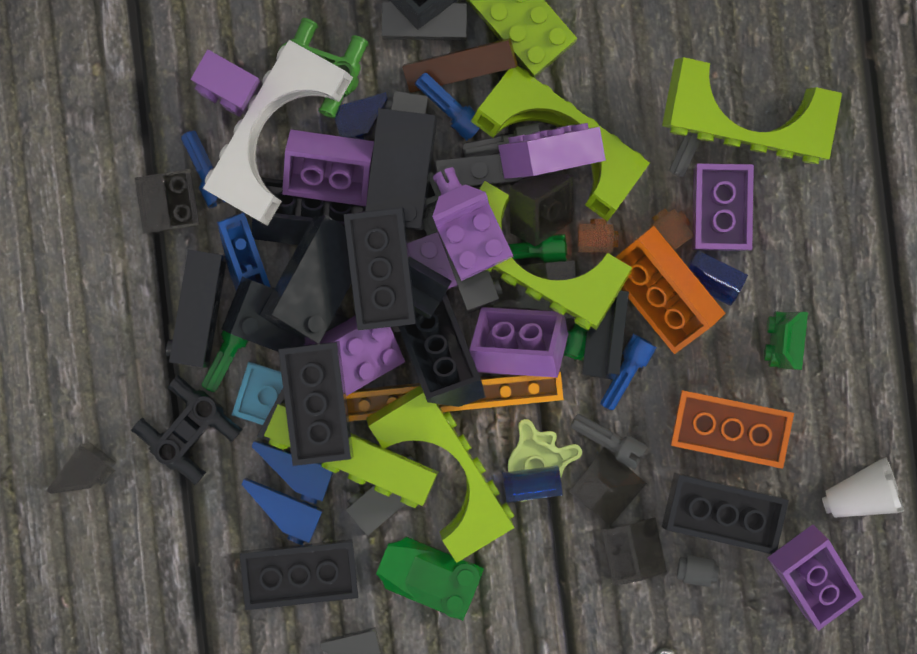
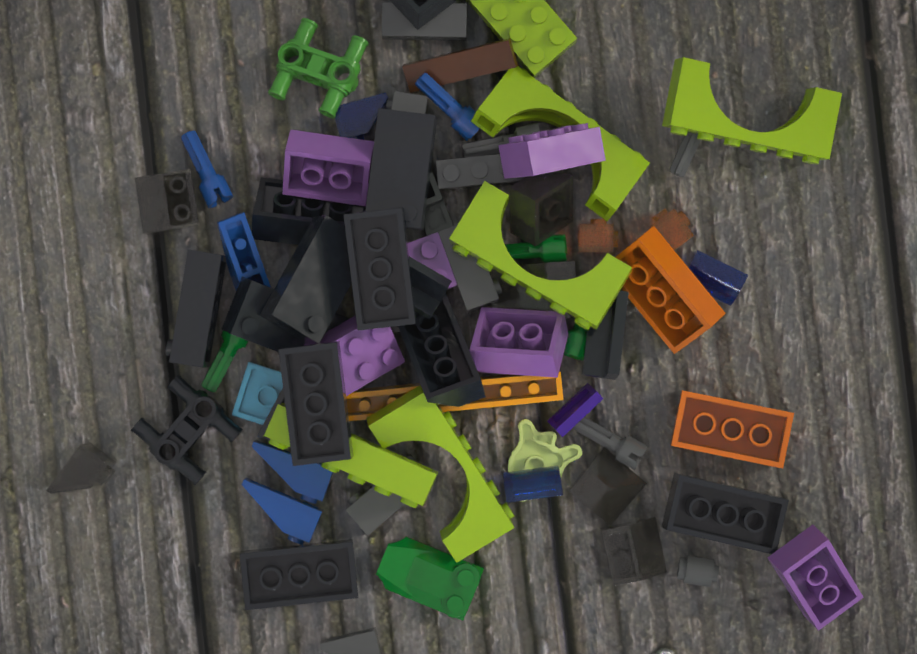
medium lavender brick [191,49,262,117] -> none
white arch [203,40,353,226] -> none
medium lavender plate [432,167,513,281] -> none
blue piece [600,334,657,410] -> none
medium lavender brick [692,164,754,251] -> none
green slope [764,311,808,370] -> none
white cone [822,457,904,518] -> none
none -> dark purple tile [547,383,603,437]

